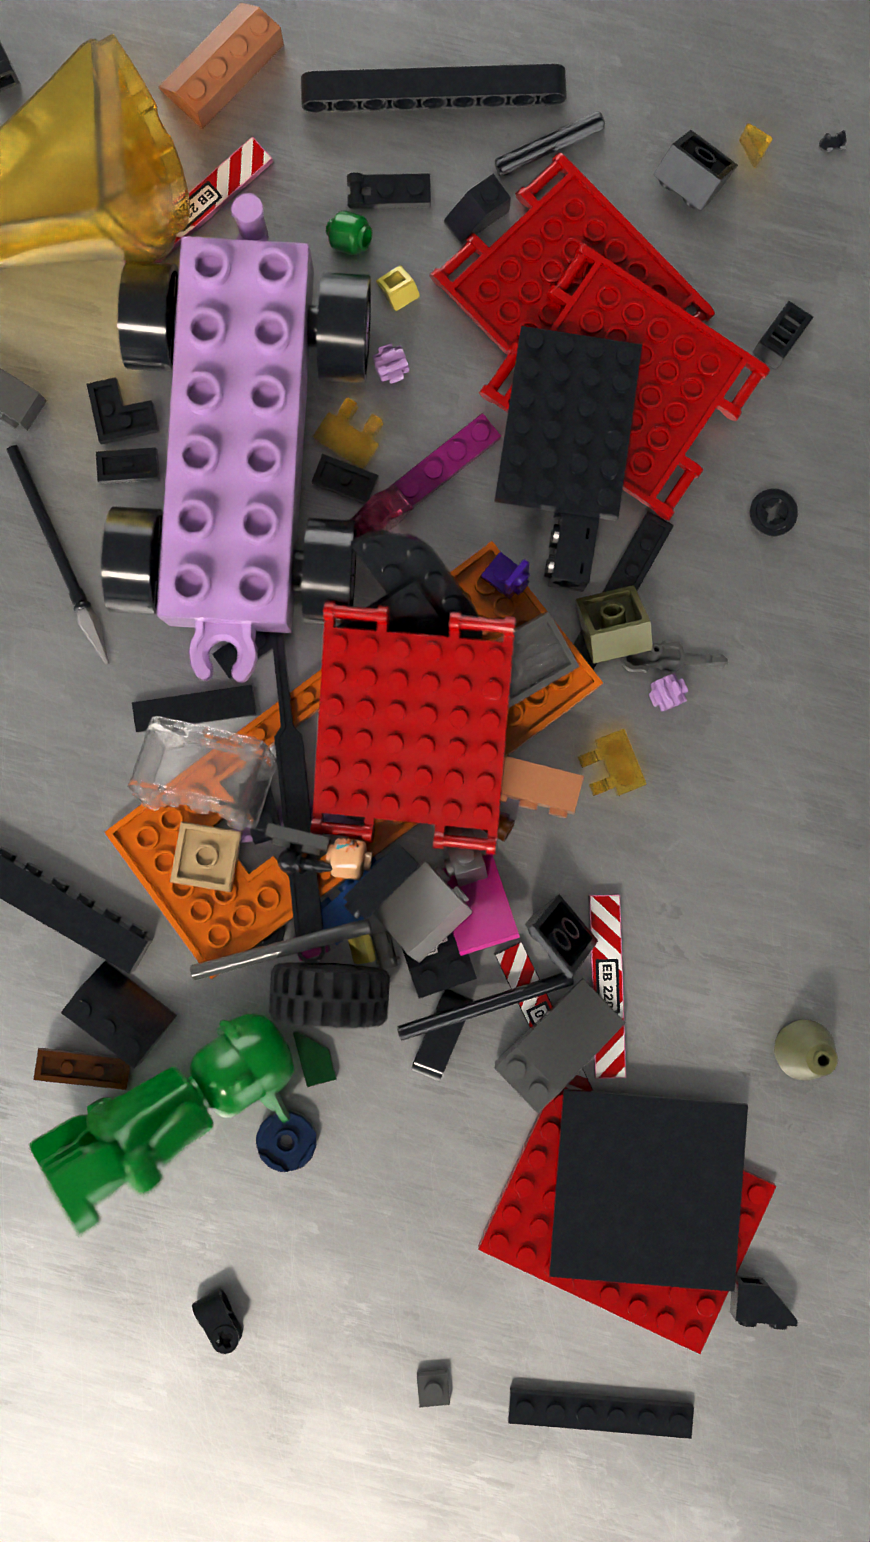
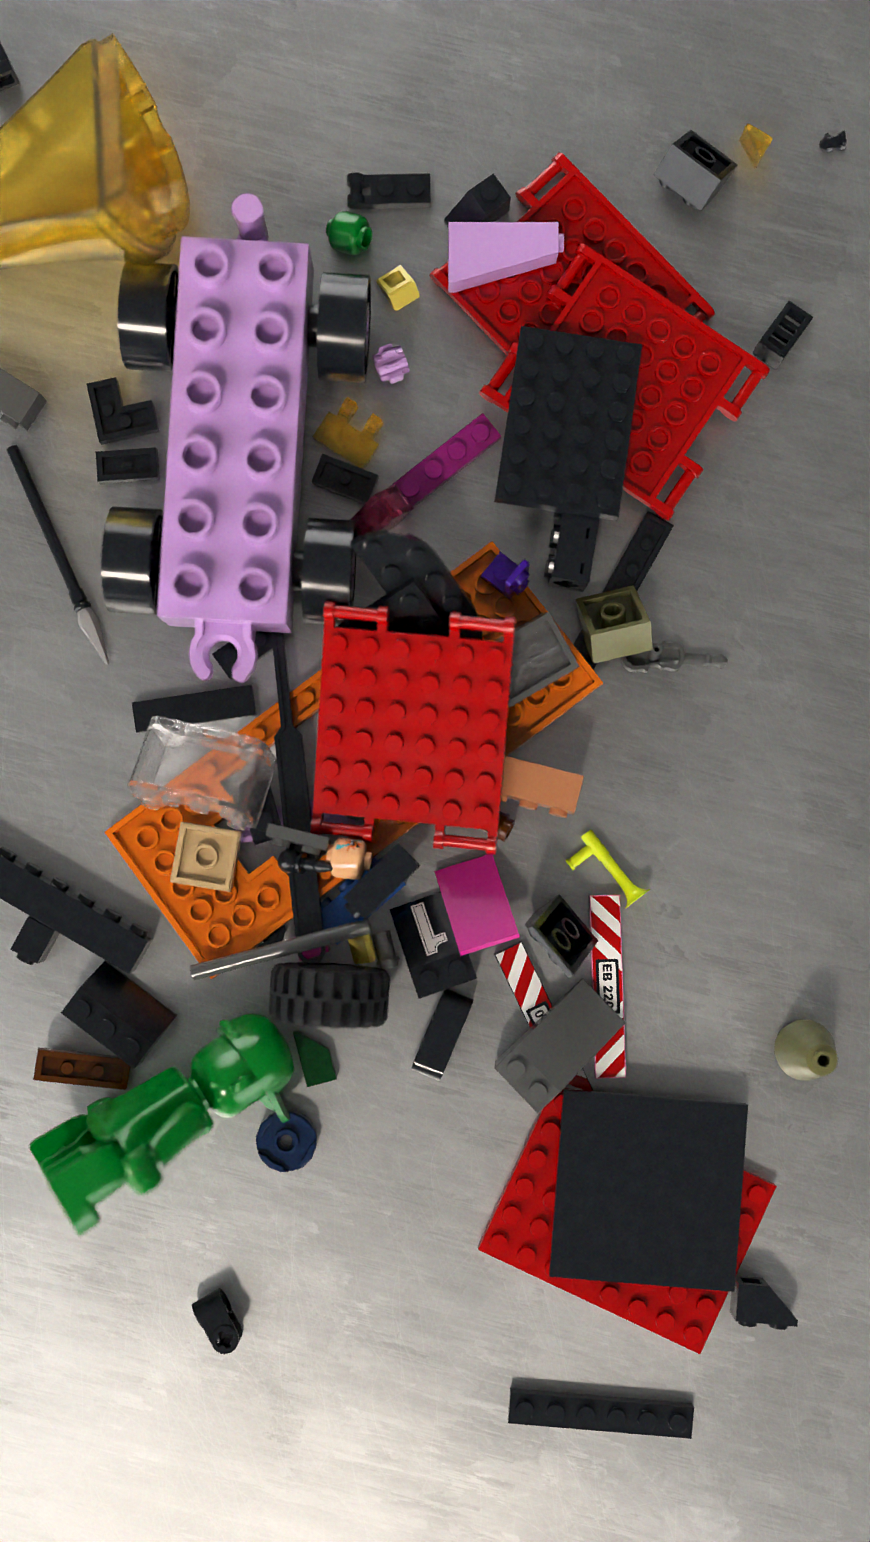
tile [119,137,273,263] -> none
nougat slope [159,2,284,129] -> none
black beam [301,64,566,113] -> none
light grey brick [373,862,473,963] -> none
black piece [397,972,574,1041] -> none
dark grey plate [417,1370,450,1408] -> none
flat silver brick [440,826,488,887] -> none
black axle [494,112,605,176] -> none
clear yellow plate [578,729,647,796] -> none
lavender gear [649,673,688,712] -> none
black gear [749,489,798,537] -> none
none -> black brick [10,916,60,965]
none -> lavender slope [448,222,564,293]
none -> neon yellow piece [565,829,650,909]

